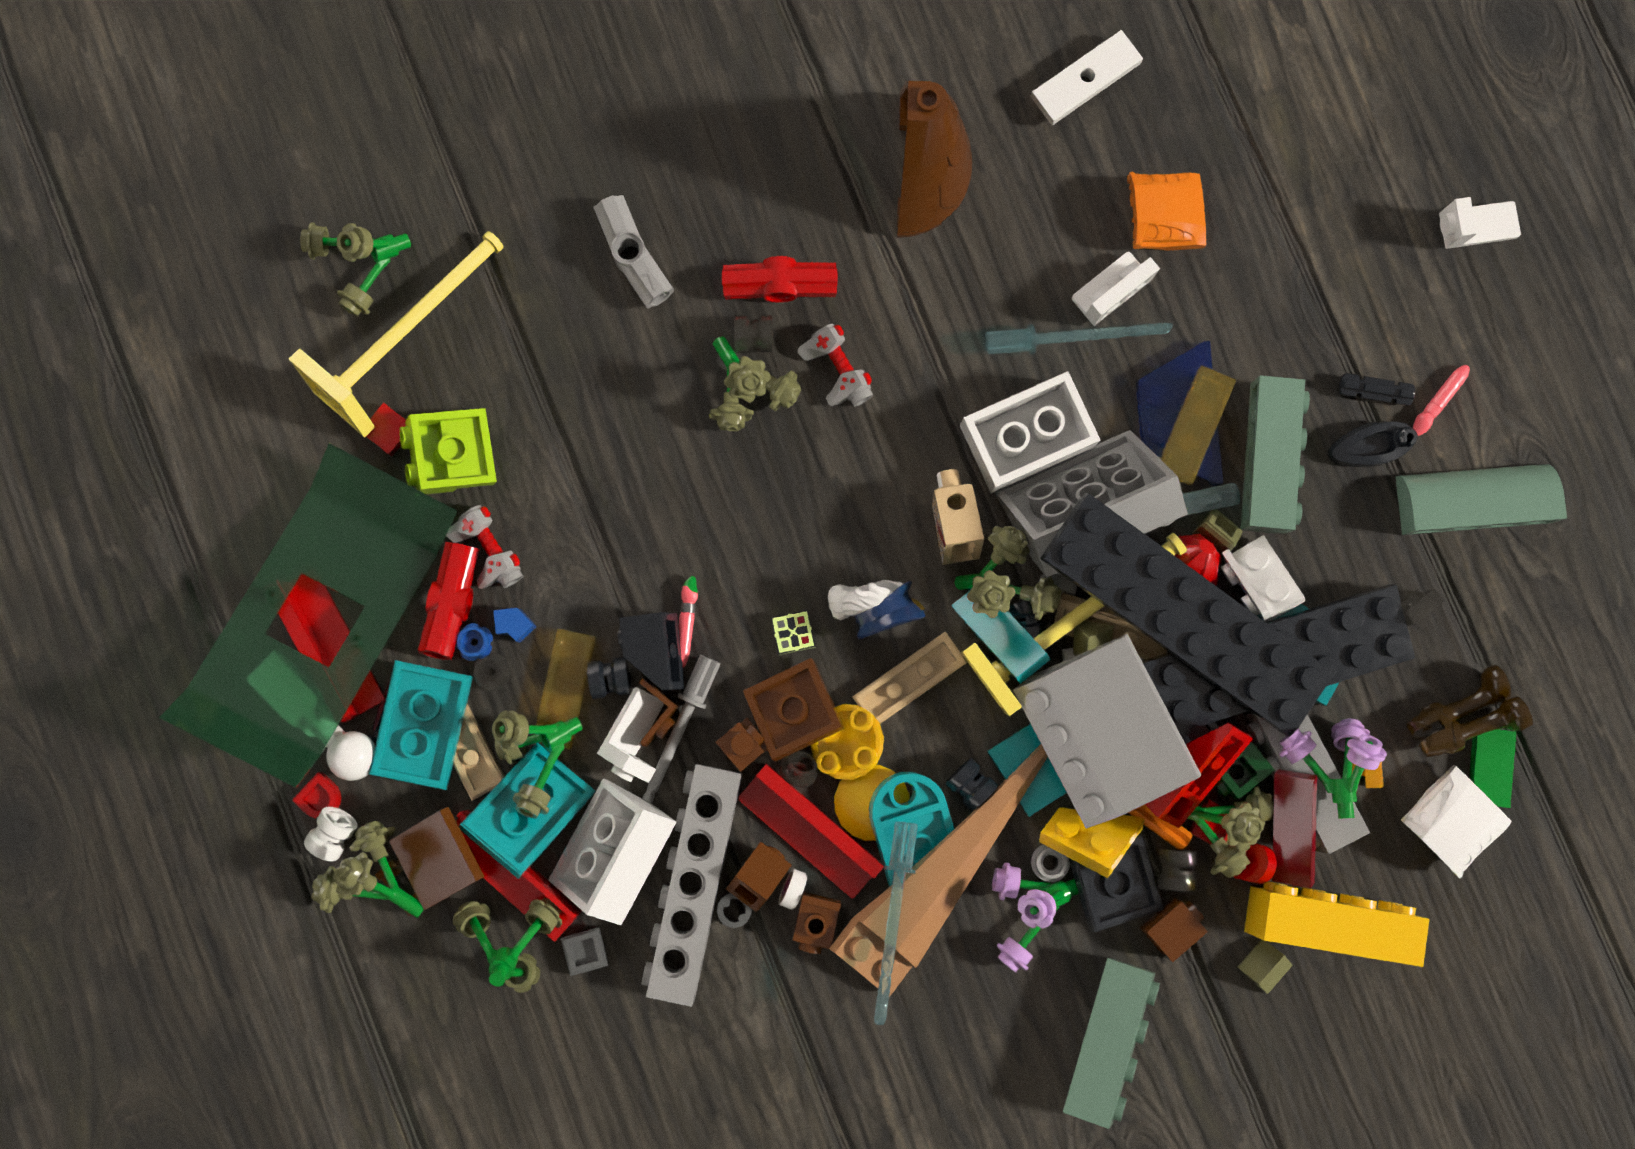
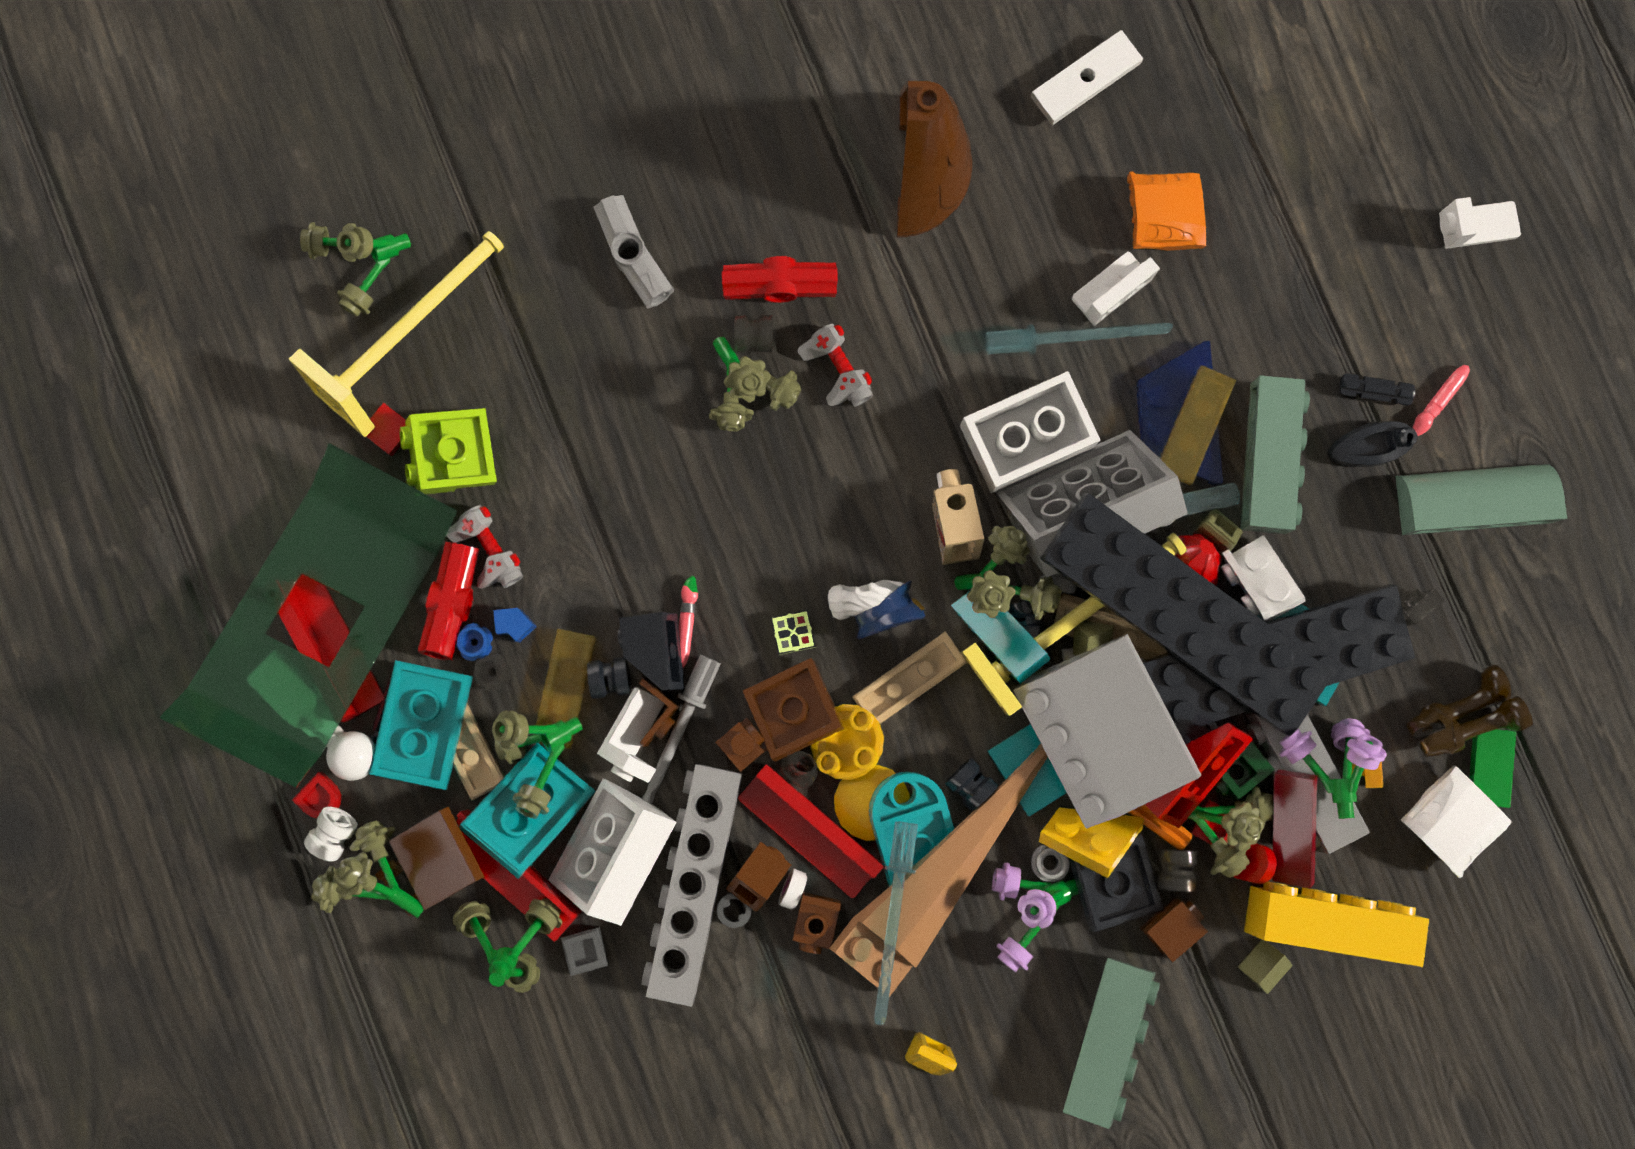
none -> yellow slope [905,1032,957,1076]

